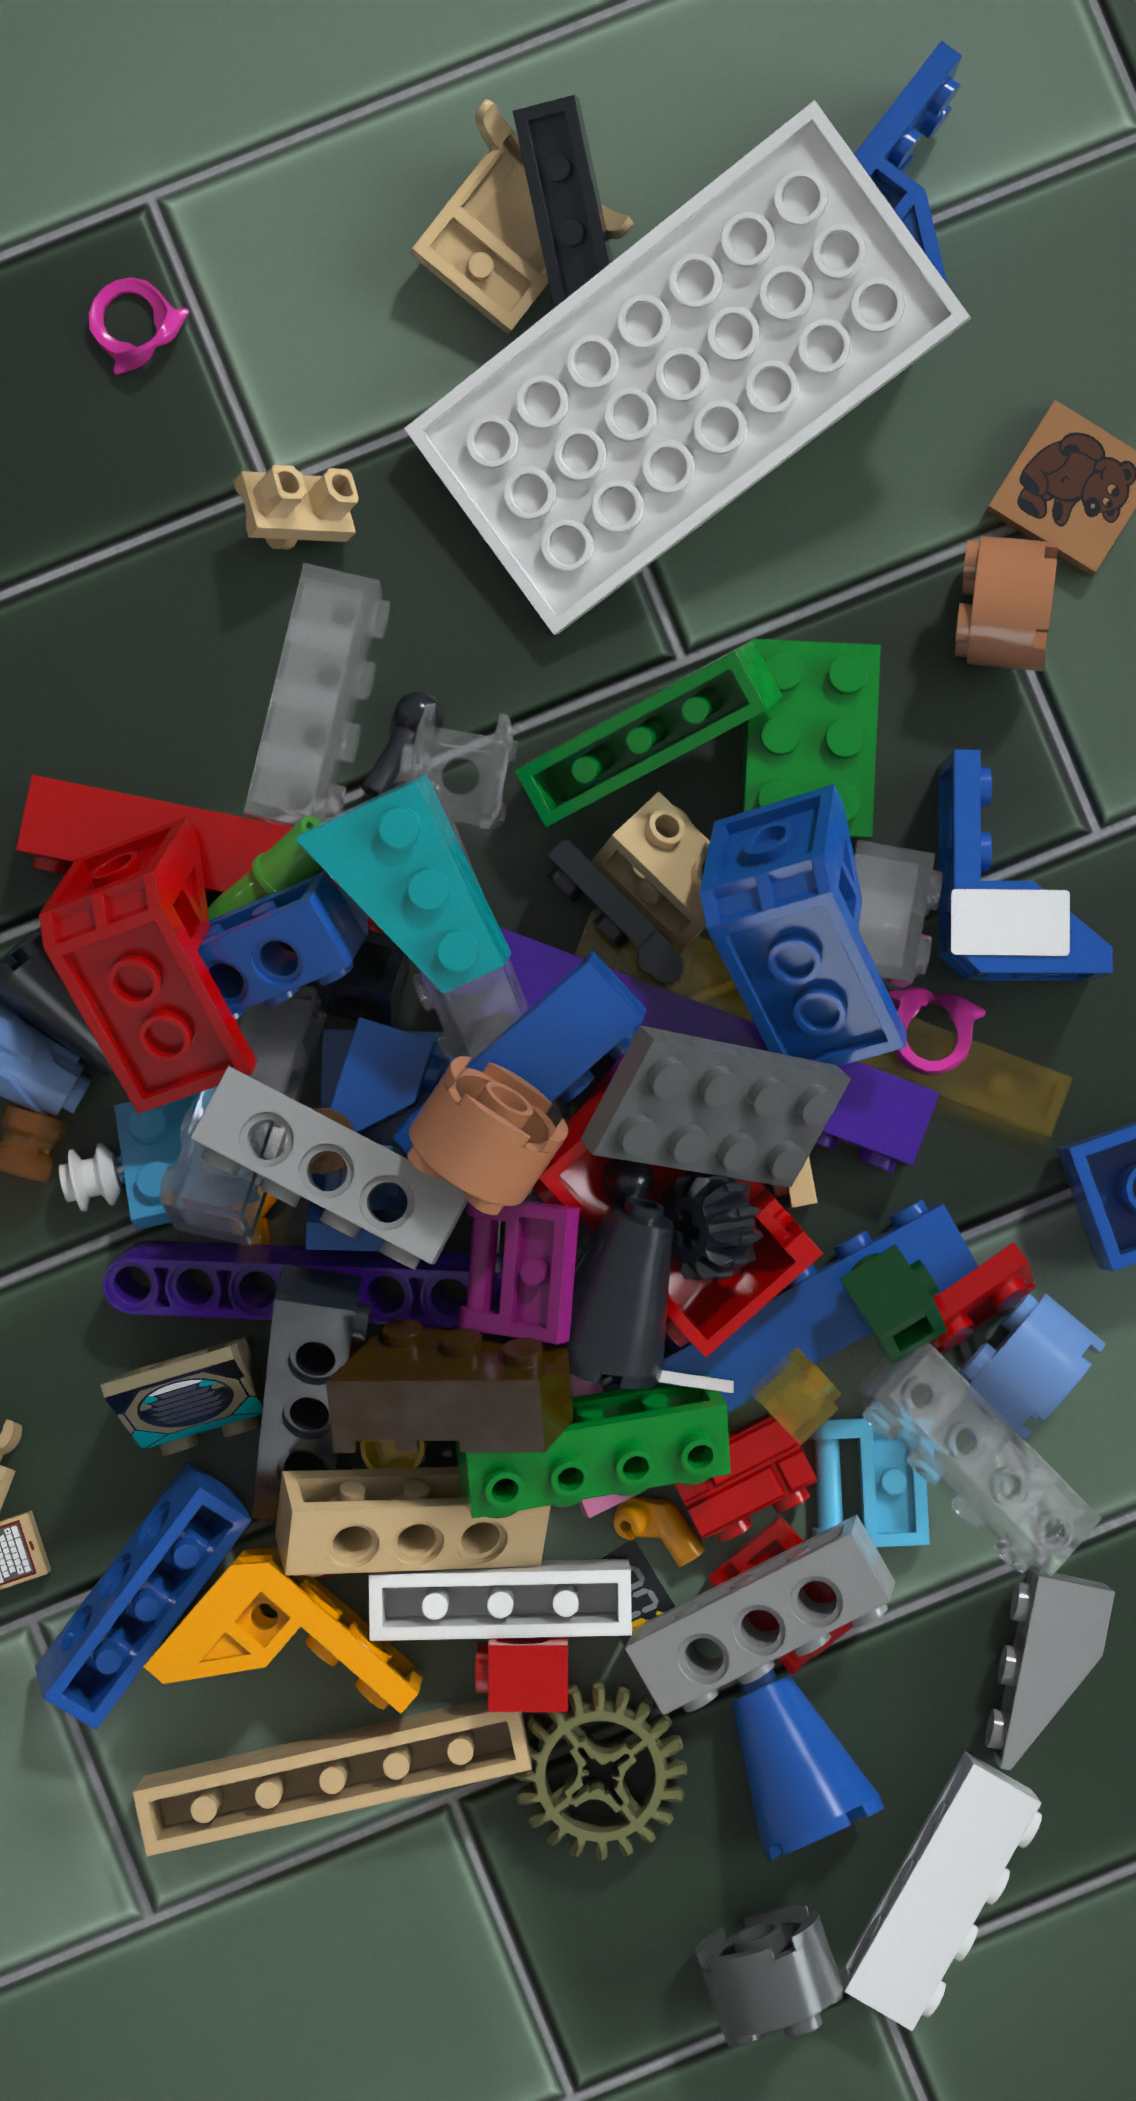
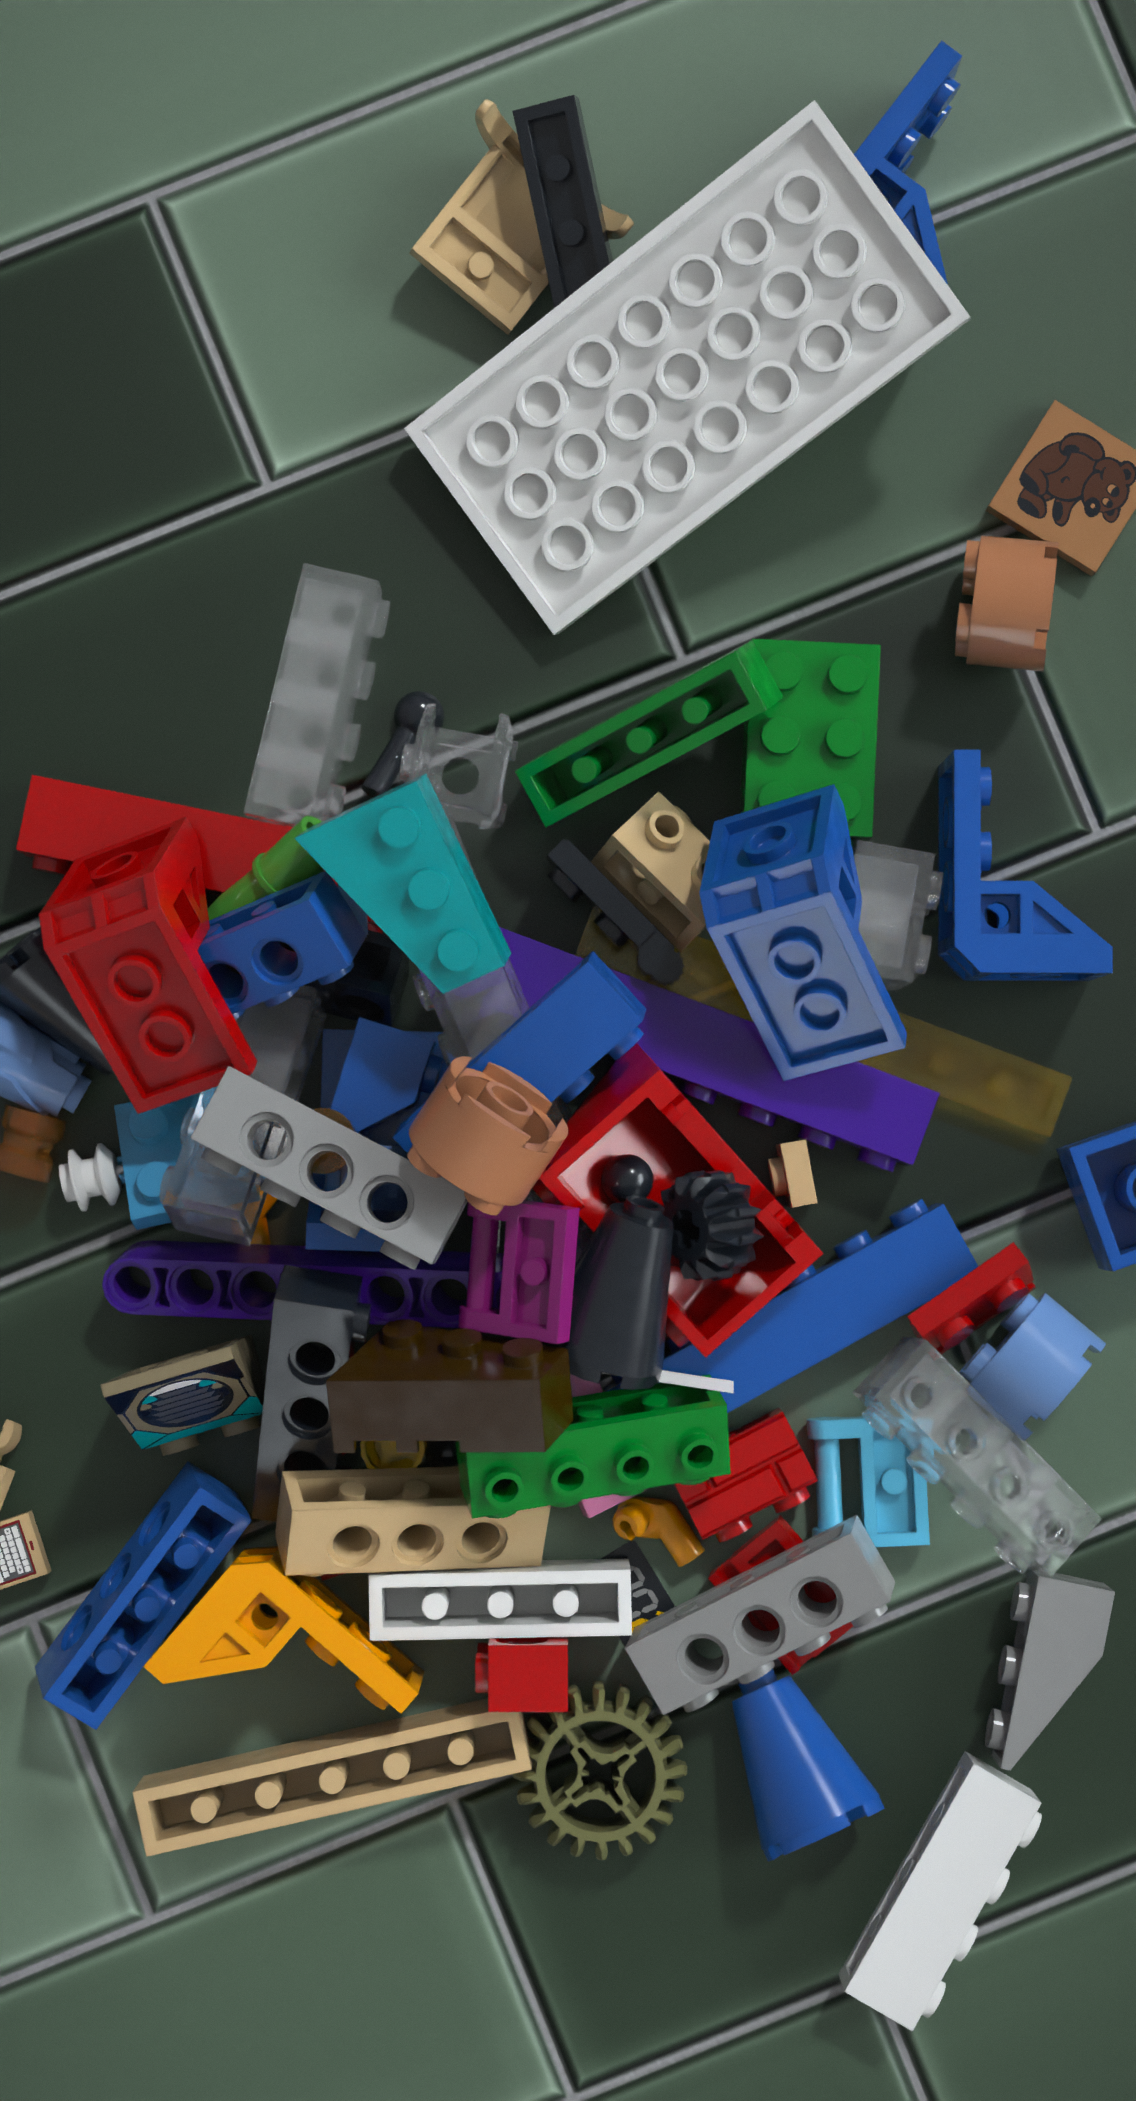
dark pink piece [89,277,189,375] -> none
tan hips [233,465,359,550] -> none
dark grey plate [580,1025,851,1187] -> none
dark grey brick [694,1905,843,2047] -> none
clear yellow brick [750,1346,842,1445] -> none
dark green brick [839,1244,948,1365] -> none
dark pink piece [889,986,986,1075] -> none
white sticker [951,889,1070,956] -> none

